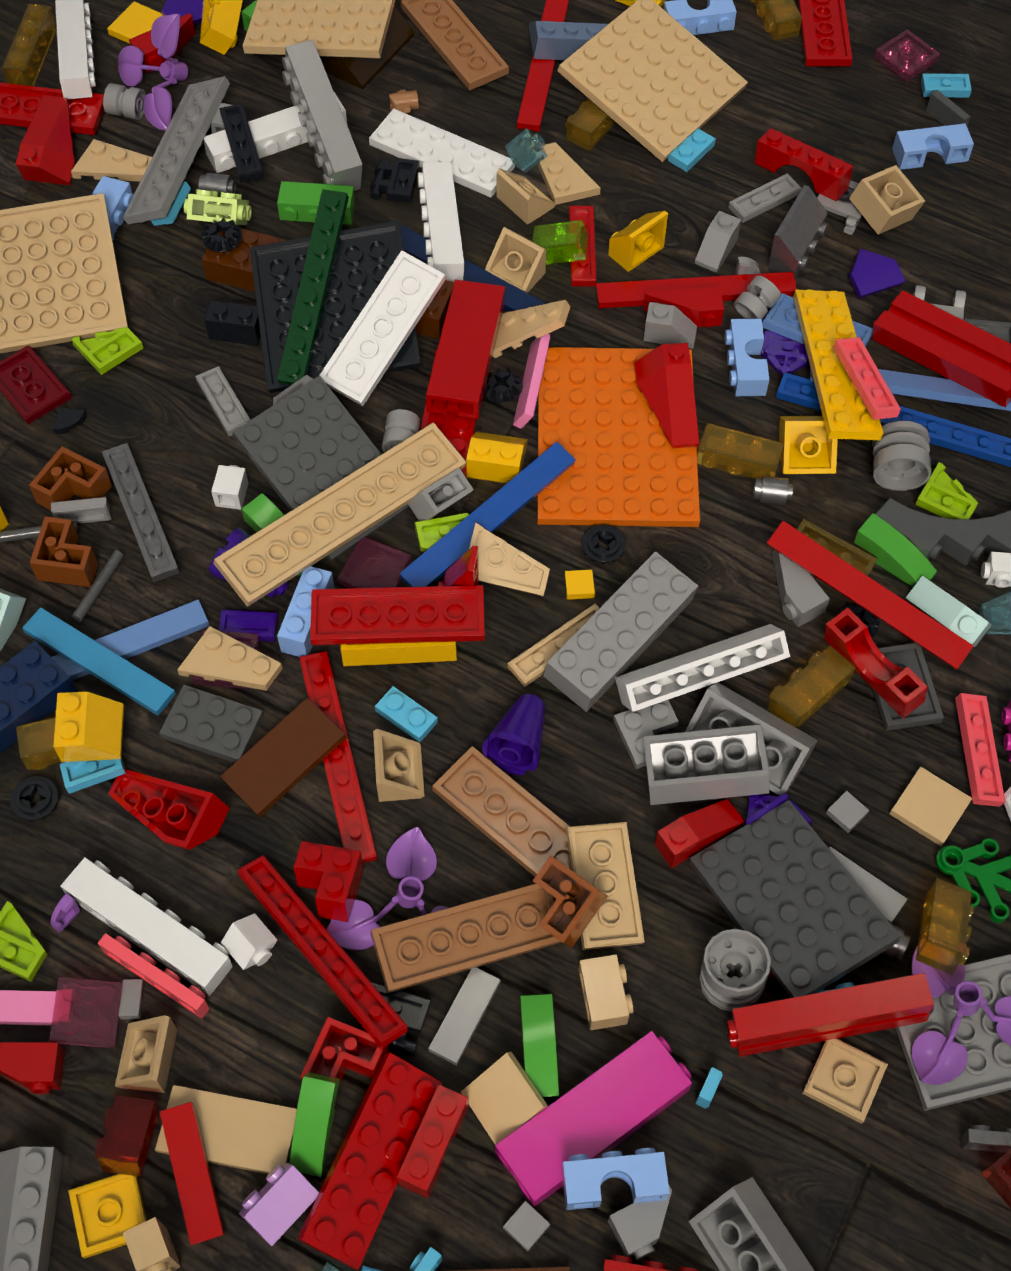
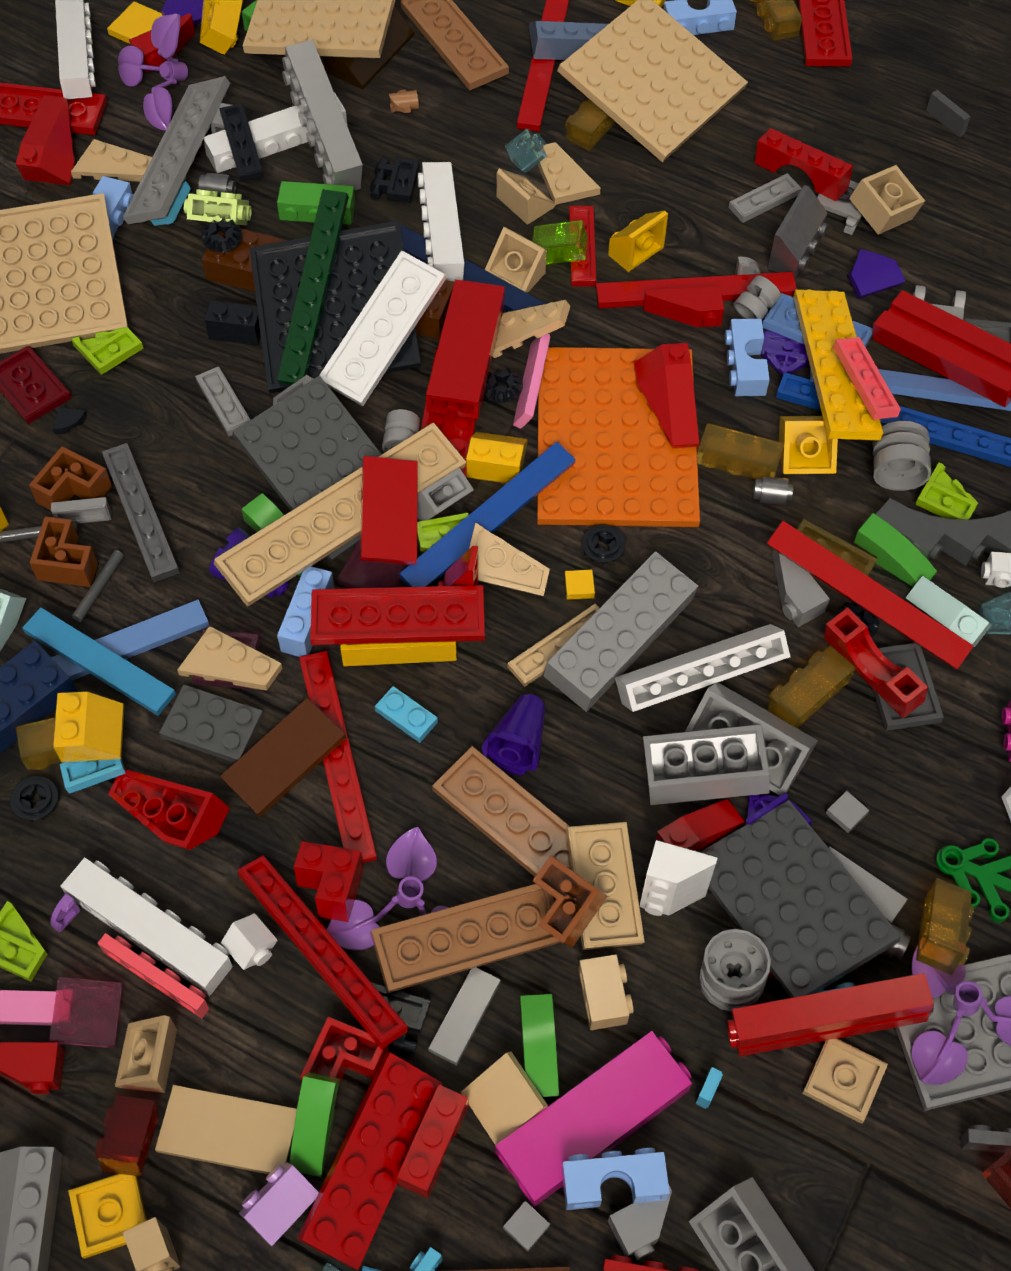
clear yellow brick [2,4,57,86] -> none
light grey wheel [103,83,146,120] -> none
light grey piece [119,979,144,1020] -> none
red tile [160,1102,225,1245] -> none
white brick [211,465,249,510] -> none
dark purple tile [218,610,278,642] -> none
white plate [369,109,515,198] -> none
tan slope [373,729,425,802] -> none
light grey plate [613,700,679,769] -> none
light grey slope [643,302,697,349] -> none
medium azure plate [668,128,716,172] -> none
light grey slope [695,211,741,273] -> none
clear pink plate [874,29,941,82] -> none
tan tile [890,766,972,847] -> none
light blue arch [892,123,974,170] -> none
medium azure plate [921,74,972,98] -> none
coral plate [955,693,1005,807] -> none
none -> red tile [360,456,418,565]
none -> white slope [639,840,717,916]

